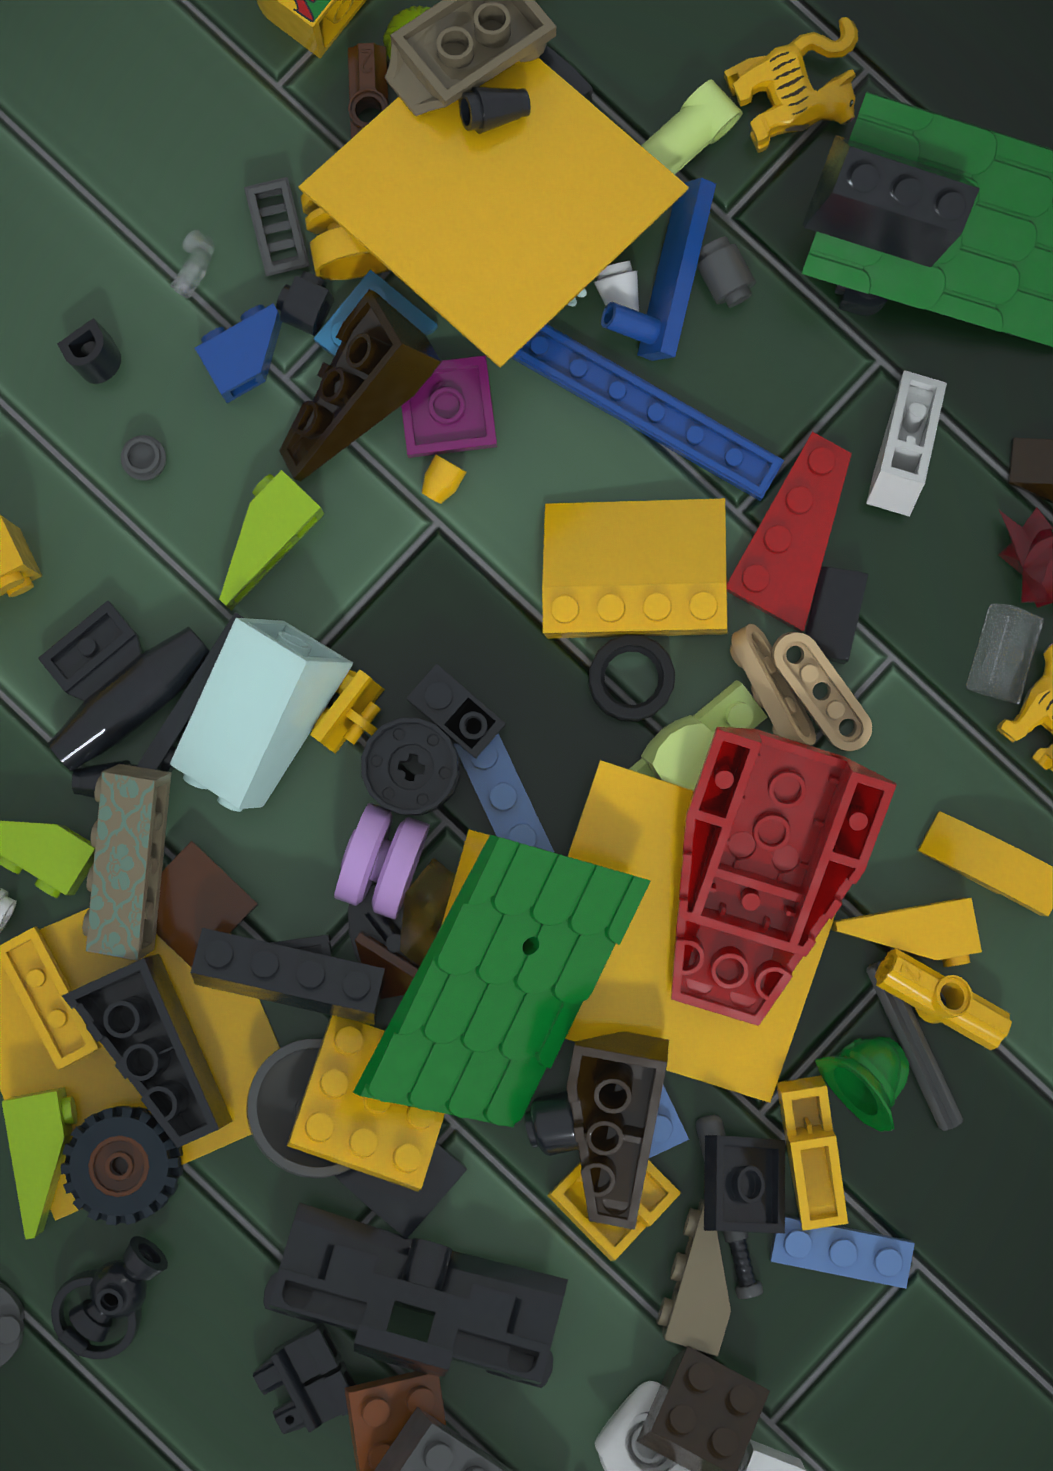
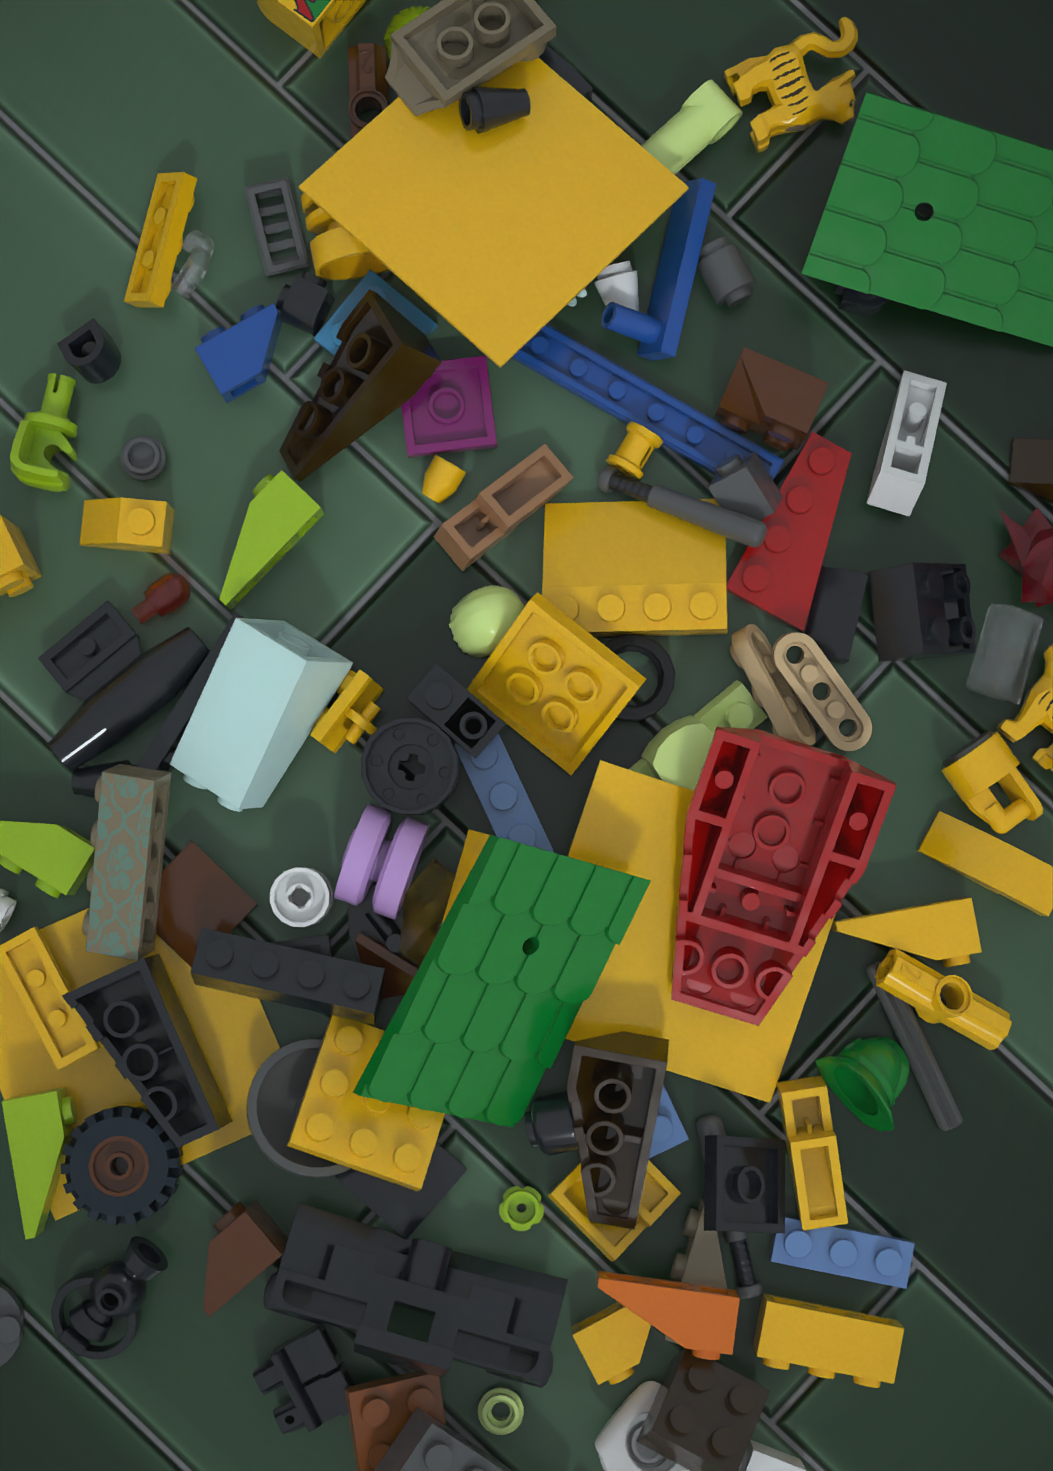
black slope [802,135,980,267] -> none
none -> lime piece [10,373,78,492]
none -> yellow slope [79,497,175,554]
none -> yellow plate [124,172,198,308]
none -> clear red cylinder [131,573,191,624]
none -> reddish brown slope [203,1199,288,1317]
none -> white wheel [270,867,335,927]
none -> medium nougat slope [434,444,574,571]
none -> yellowish green hair [449,585,525,658]
none -> yellow plate [467,592,646,775]
none -> yellowish green plate [478,1387,524,1435]
none -> lime plate [499,1186,544,1231]
none -> yellow slope [571,1302,651,1385]
none -> orange slope [596,1270,740,1360]
none -> dark grey piece [598,465,767,548]
none -> yellow bush [606,421,663,481]
none -> dark grey brick [708,452,783,520]
none -> reddish brown slope [715,347,829,451]
none -> yellow brick [752,1293,904,1388]
none -> black slope [868,562,976,662]
none -> yellow piece [941,730,1043,834]

